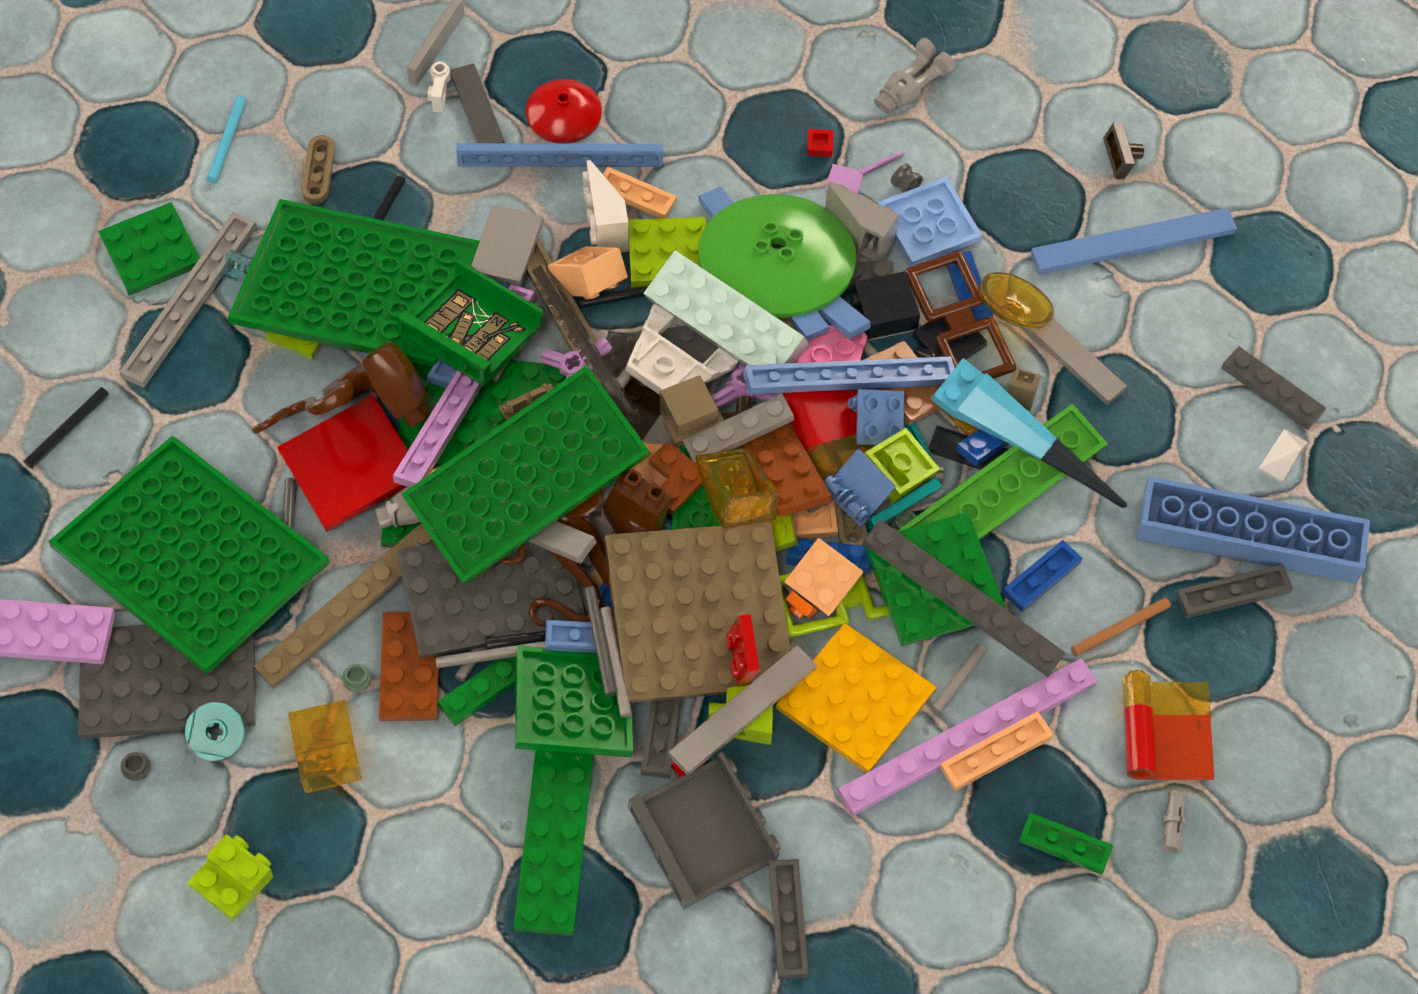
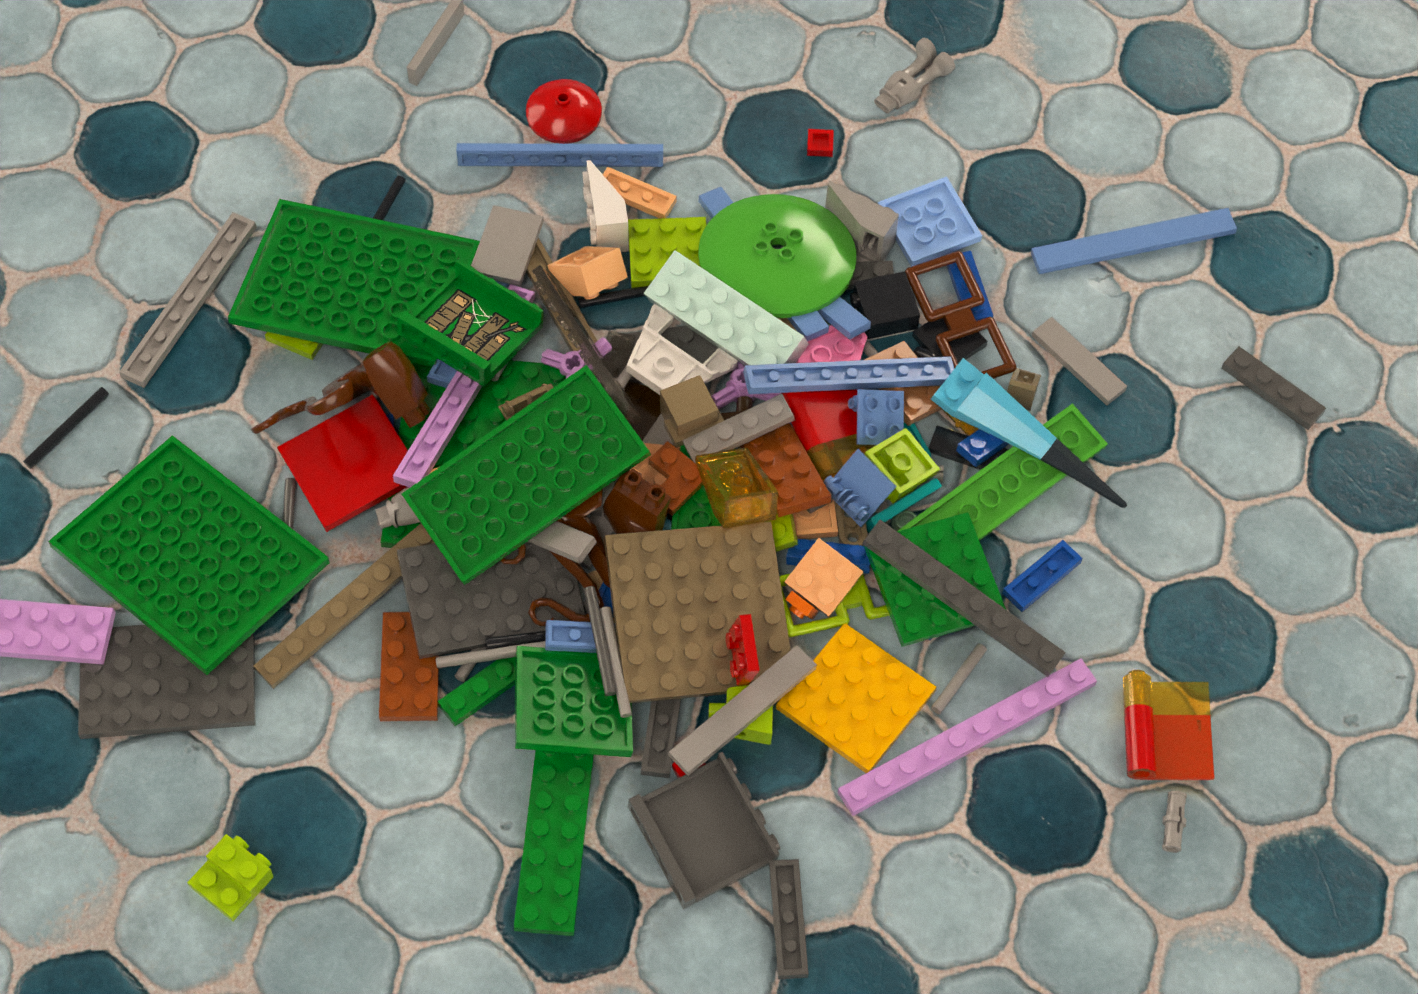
green plate [98,202,200,296] -> none
dark grey plate [120,752,151,781] -> none
plate [185,702,245,761] -> none
medium azure bar [207,96,247,183] -> none
clear light blue tile [223,249,253,283] -> none
clear yellow slope [288,700,363,793] -> none
dark tan plate [301,135,335,205] -> none
sand green plate [342,664,371,692] -> none
white plate [428,62,451,113] -> none
dark grey tile [450,63,505,143] -> none
lavender piece [825,151,904,194] -> none
dark grey wheel [890,163,923,193] -> none
light nougat plate [939,711,1054,791] -> none
clear yellow dish [980,272,1054,329] -> none
green plate [1019,812,1113,875] -> none
medium nougat bar [1071,597,1171,657] -> none
dark brown tile [1103,122,1144,179] -> none
medium blue brick [1136,476,1370,584] -> none
dark grey plate [1176,564,1293,619] -> none
white slope [1258,429,1308,484] -> none

